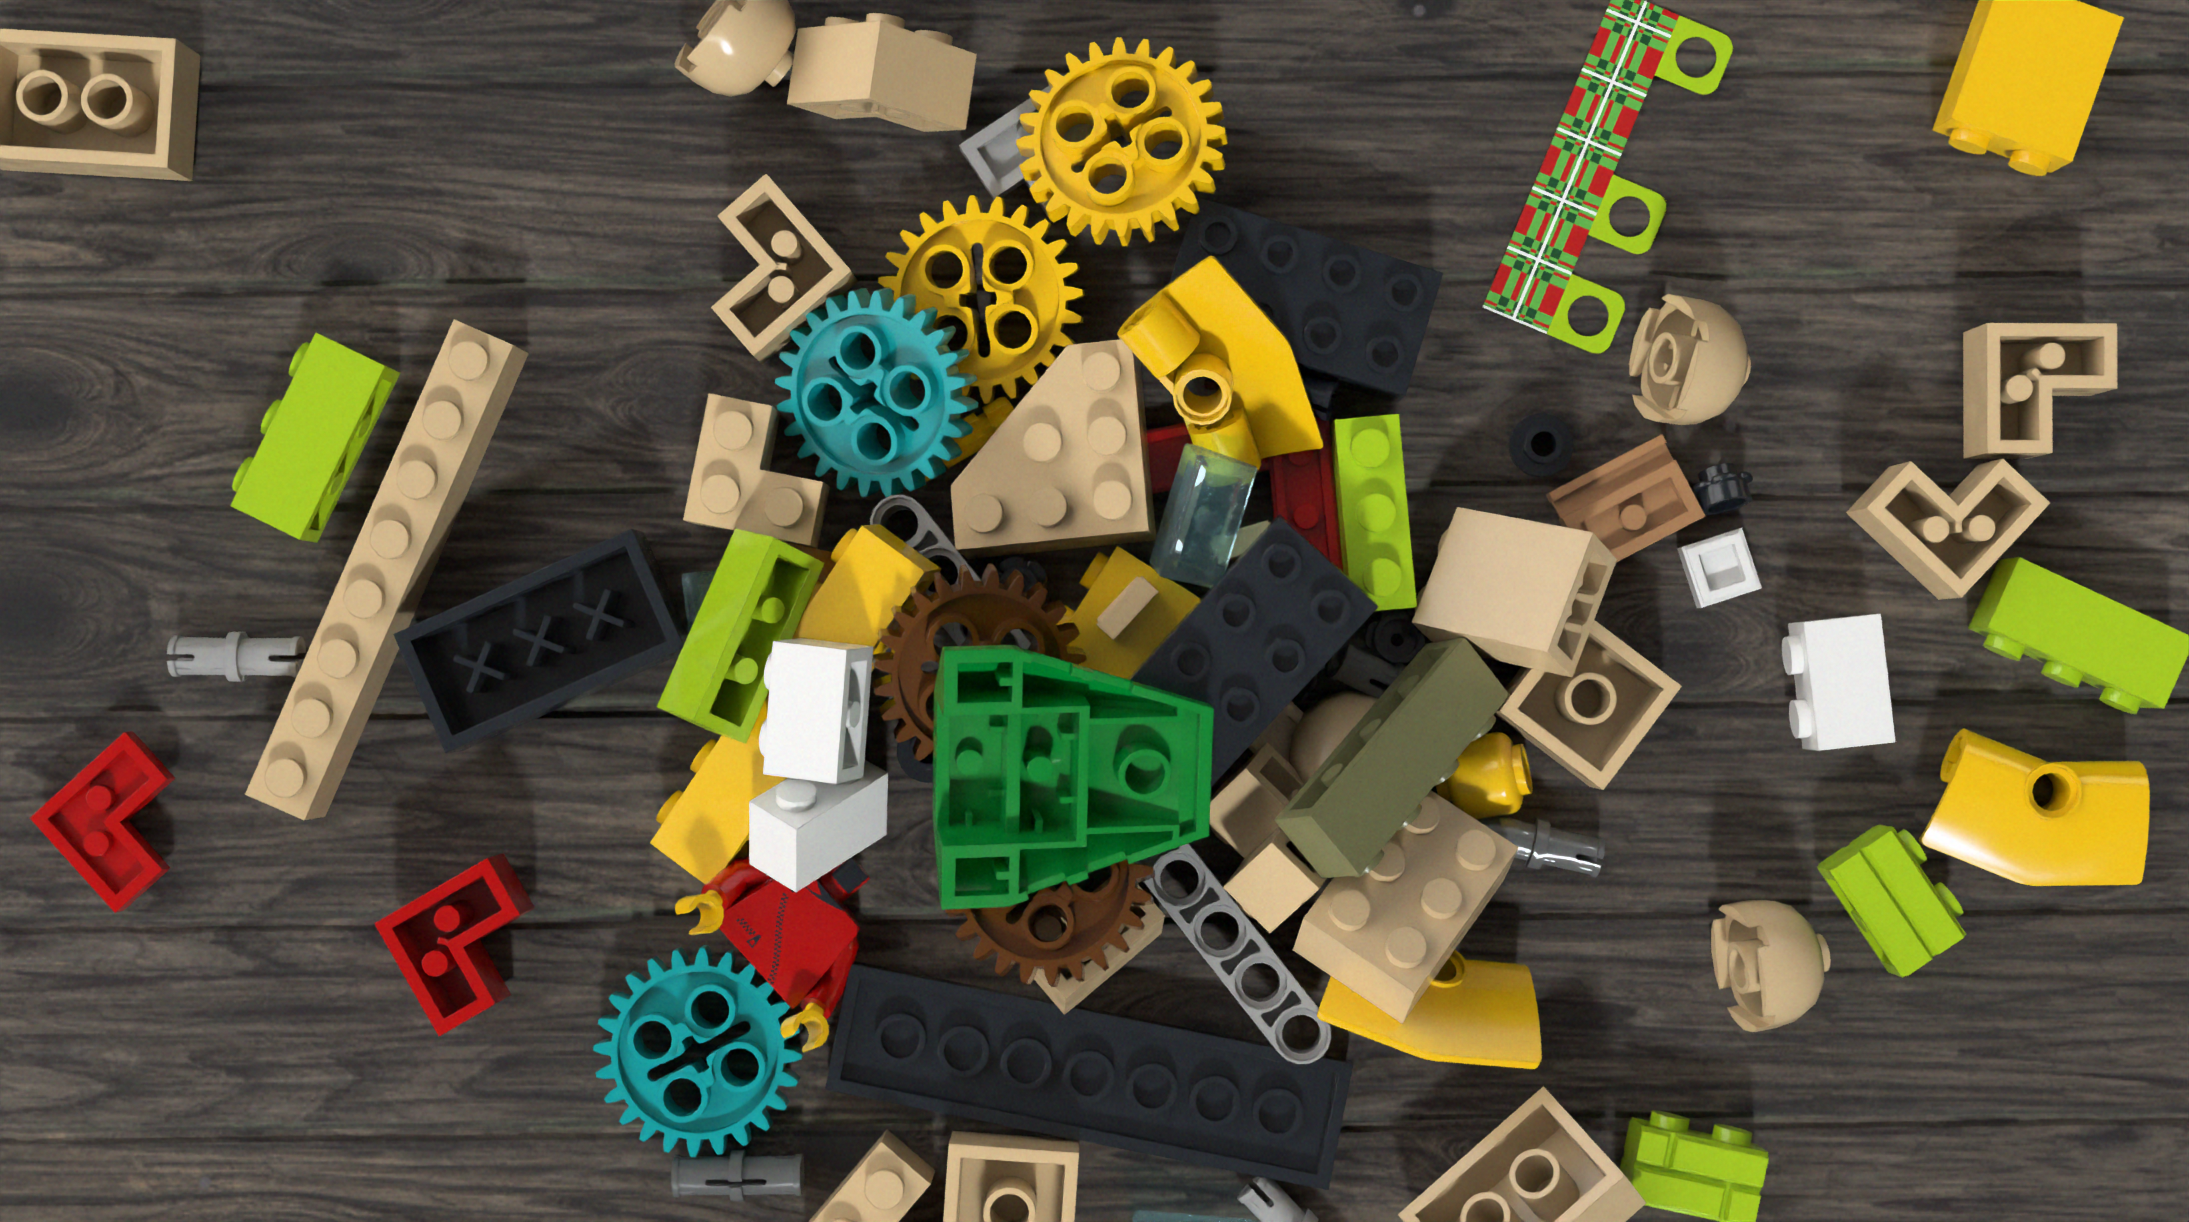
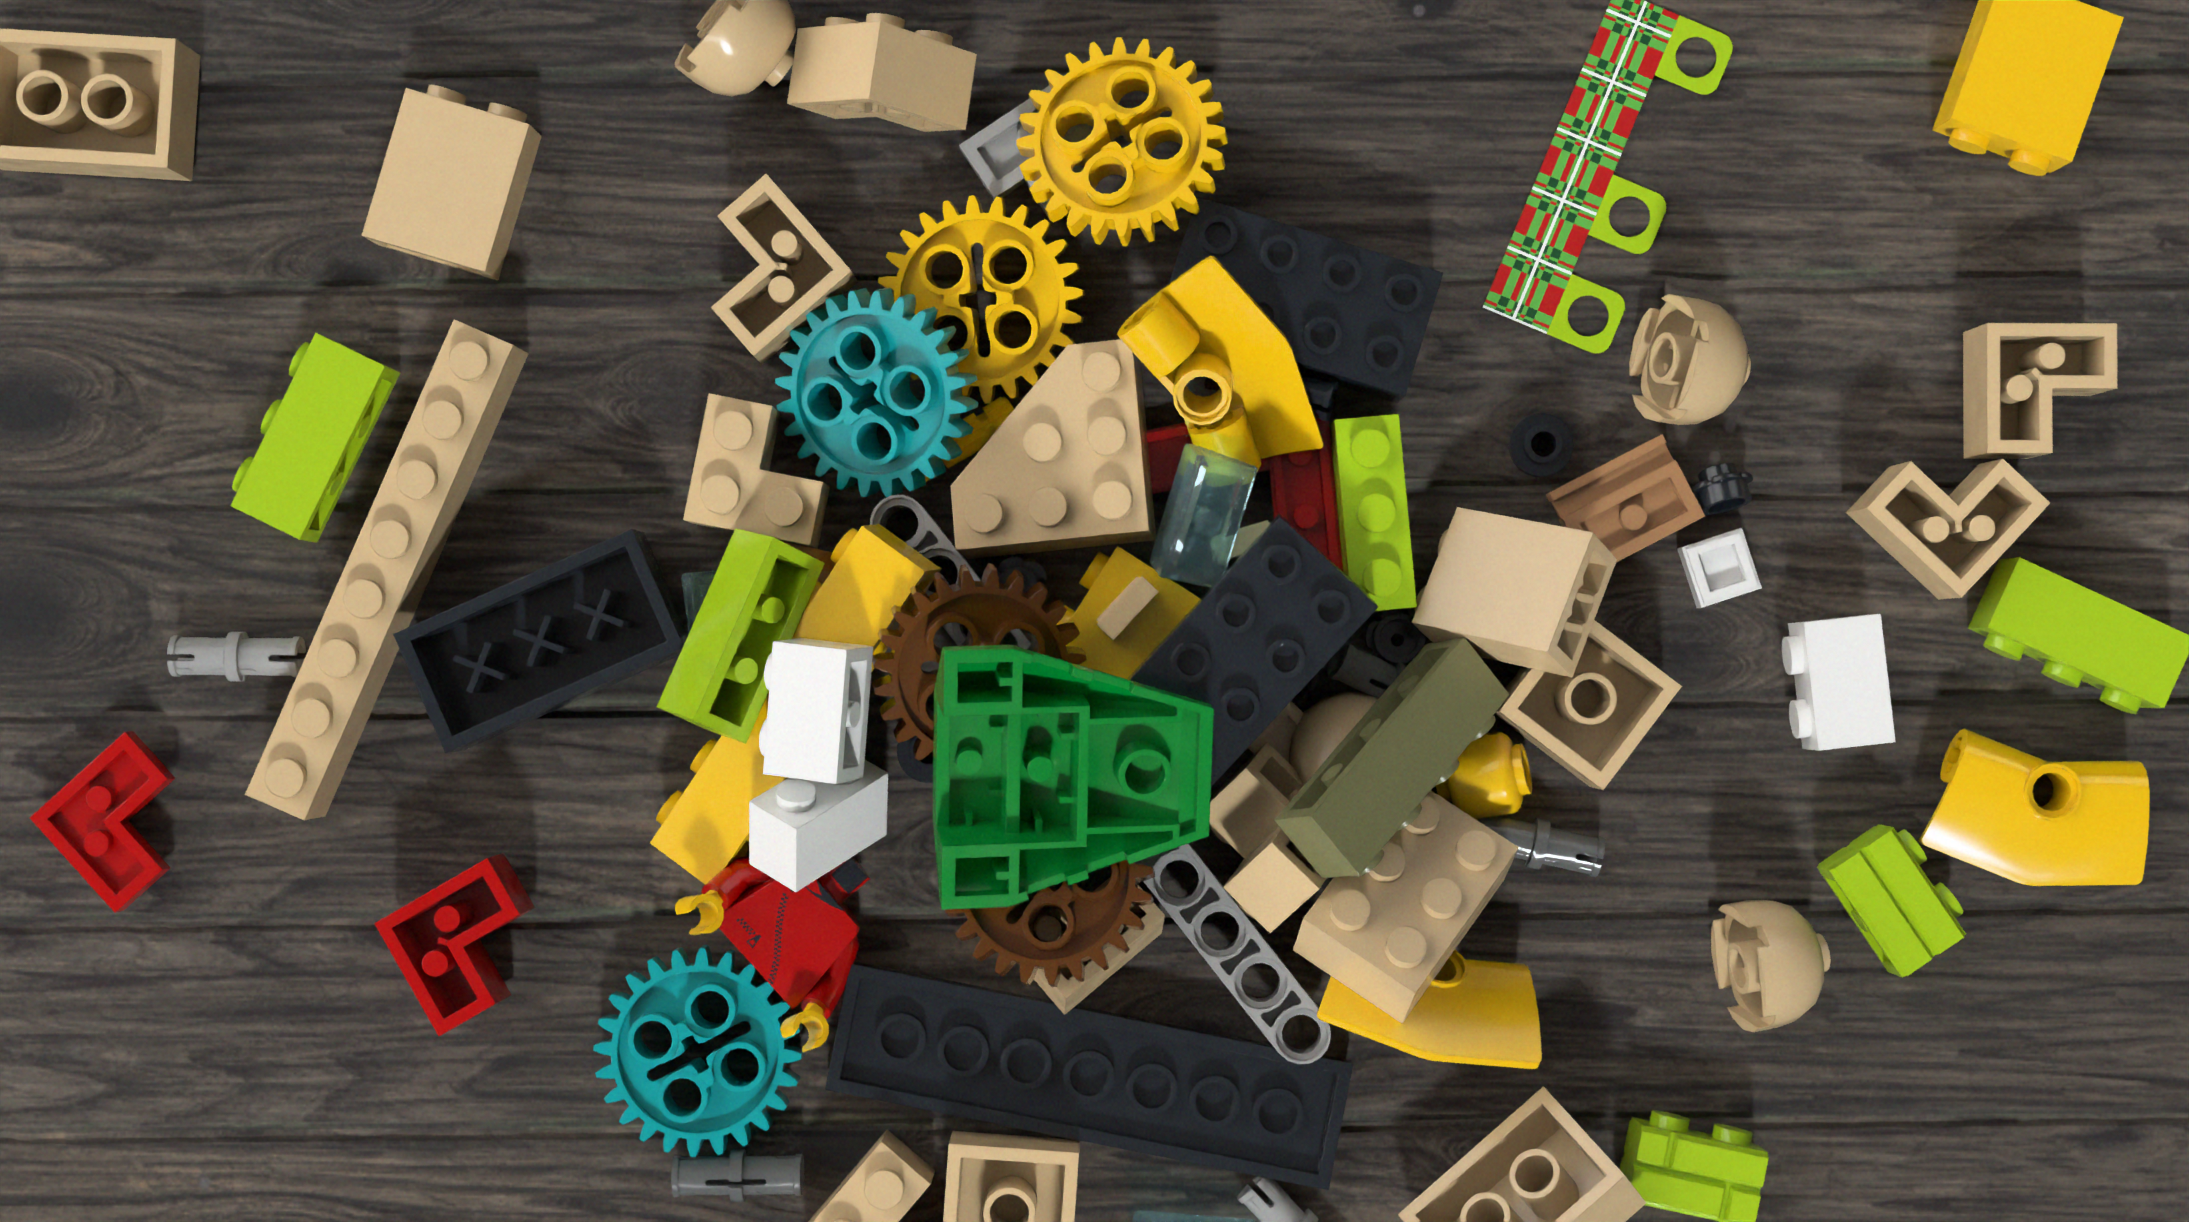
none -> tan brick [362,85,542,280]

